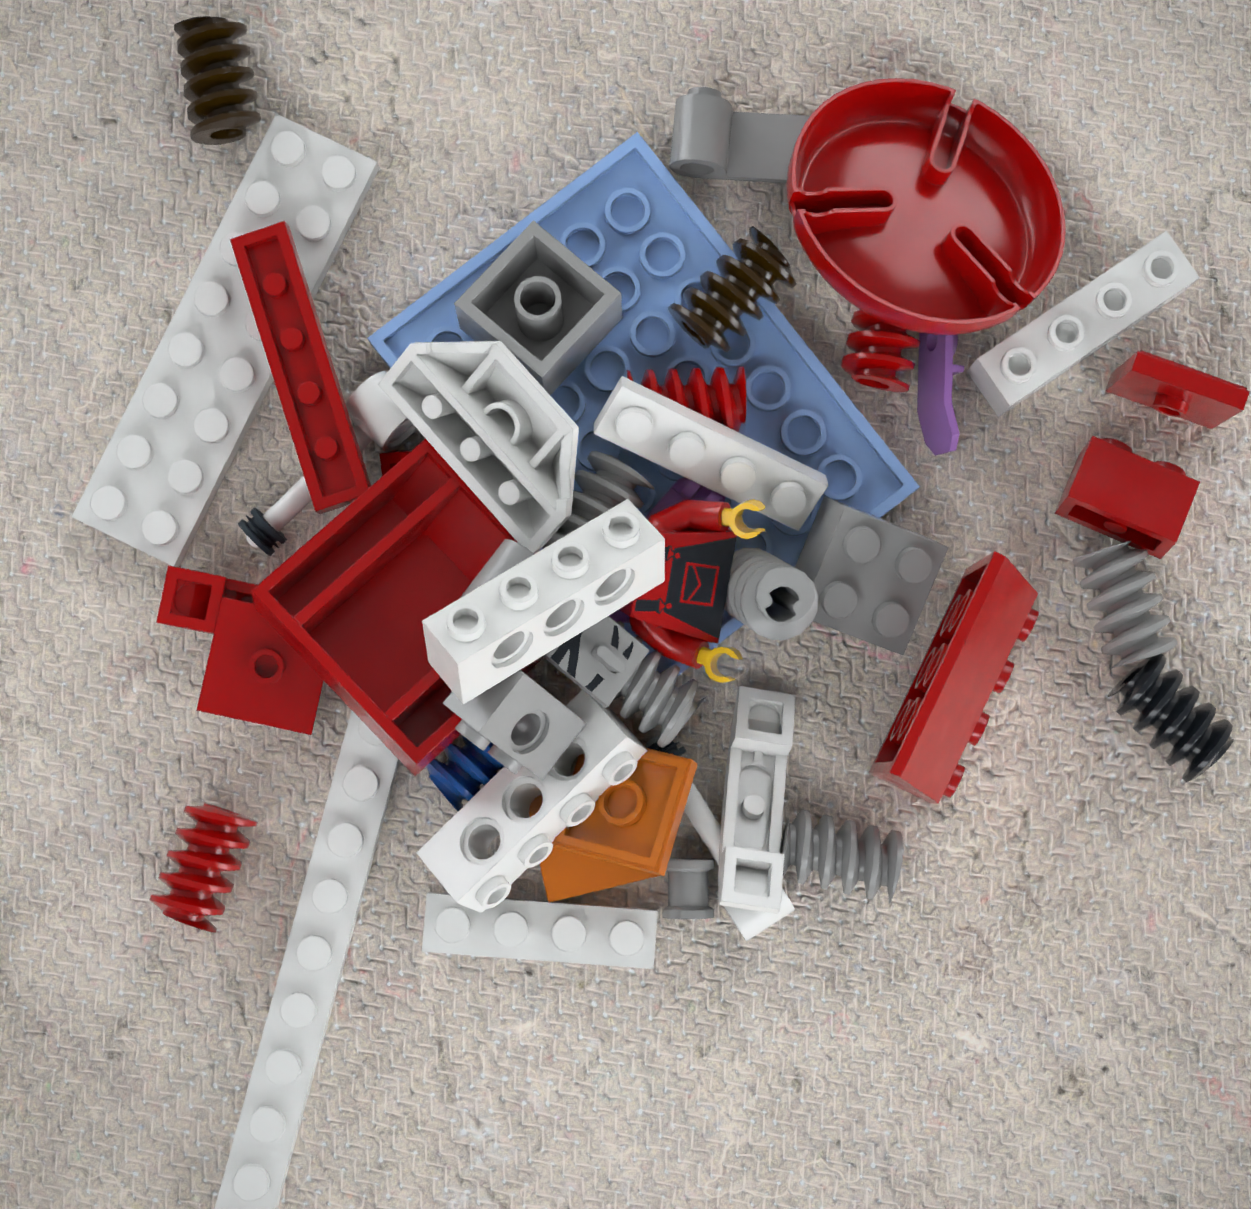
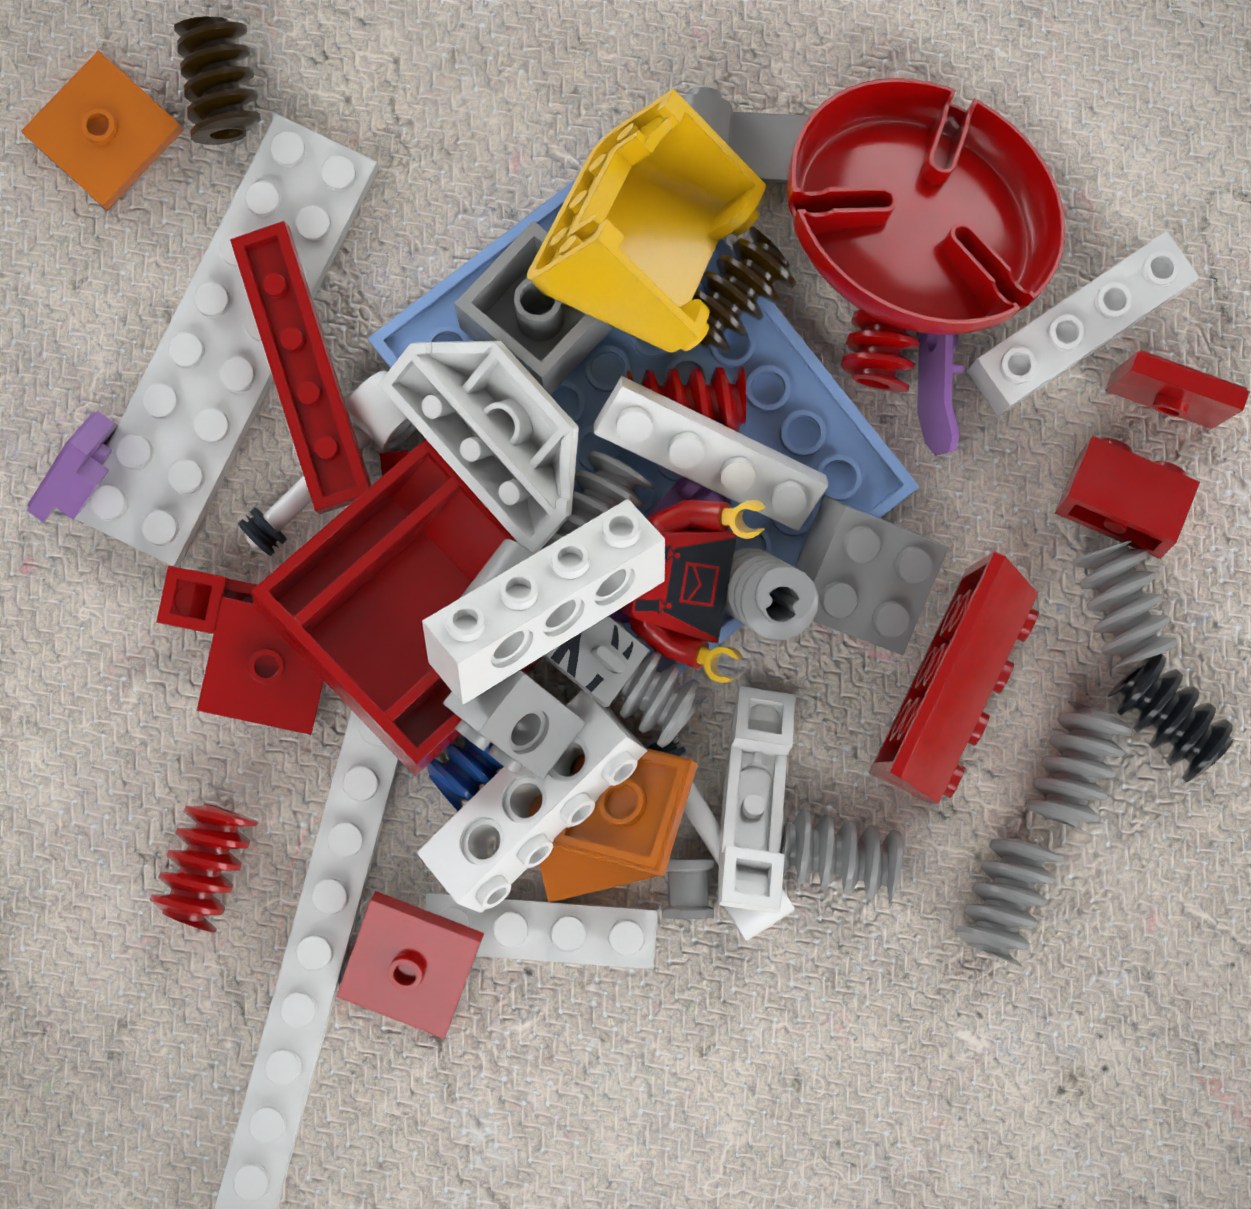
none -> orange plate [21,50,184,211]
none -> medium lavender plate [27,411,118,523]
none -> plate [336,891,484,1039]
none -> yellow windscreen [527,88,767,353]
none -> light grey piece [955,836,1064,967]
none -> light grey piece [1024,701,1133,831]

